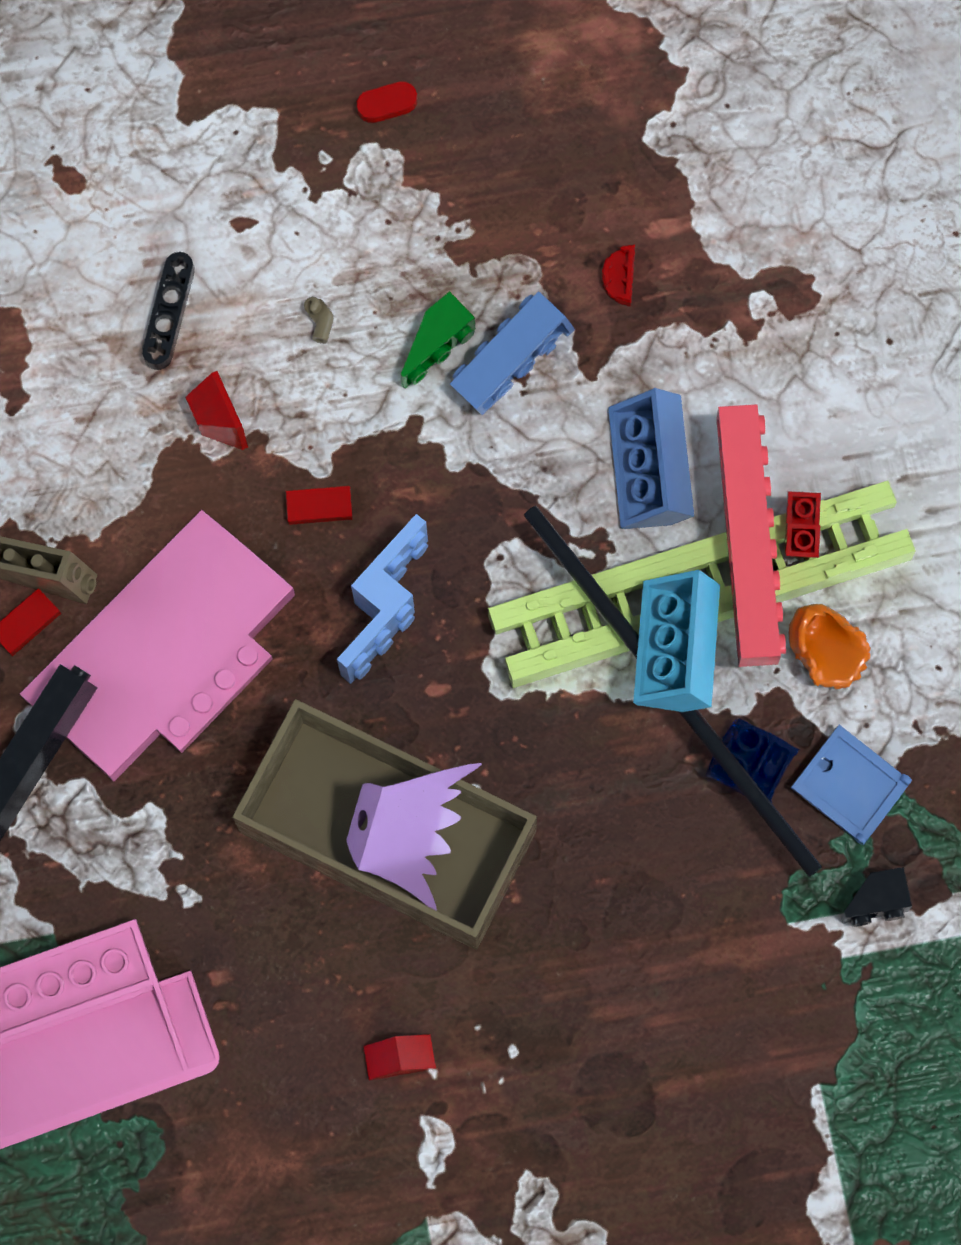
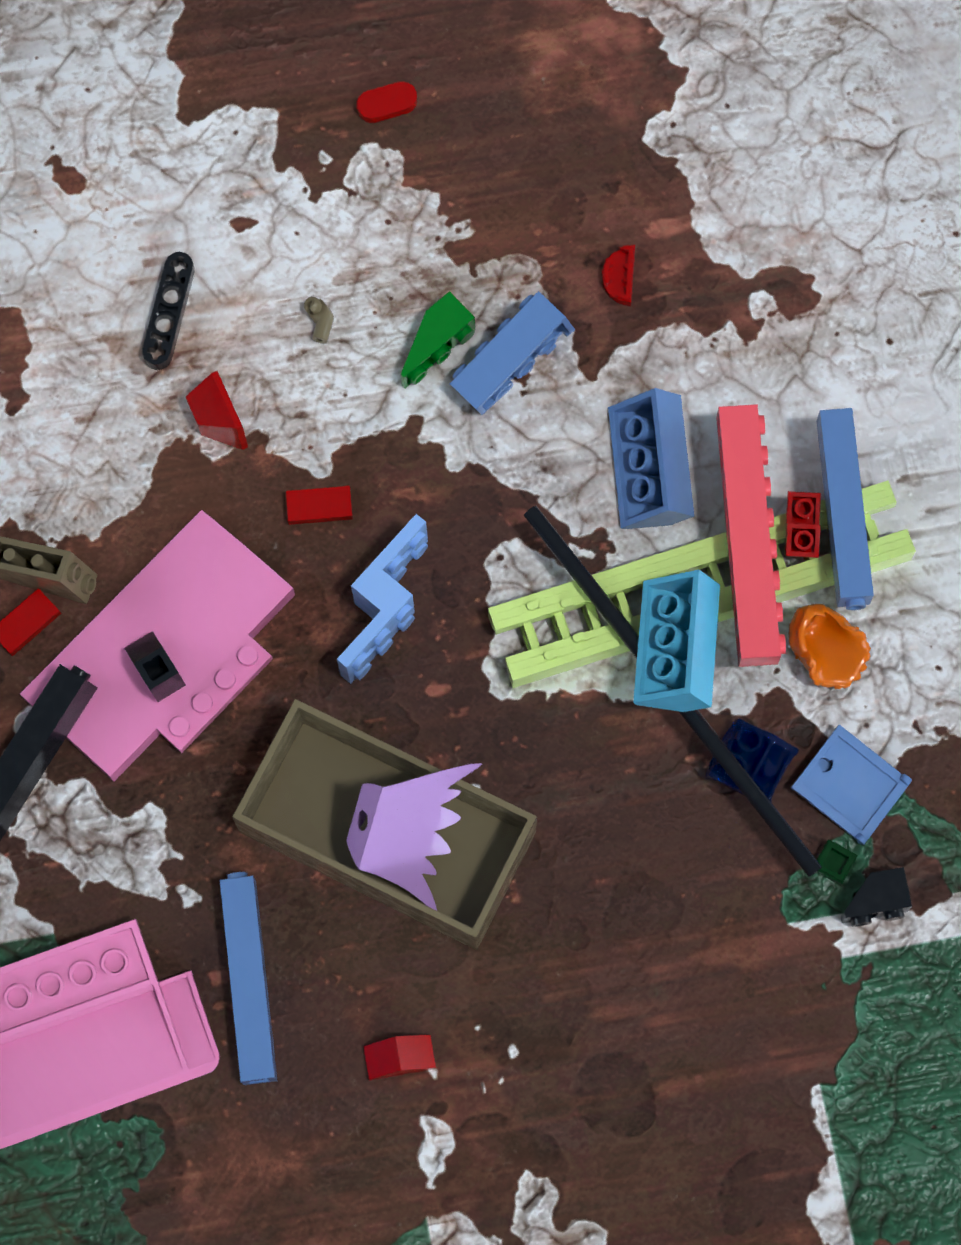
none -> black slope [125,631,186,702]
none -> medium blue brick [220,872,277,1085]
none -> medium blue brick [816,408,874,610]
none -> dark green tile [817,839,858,886]

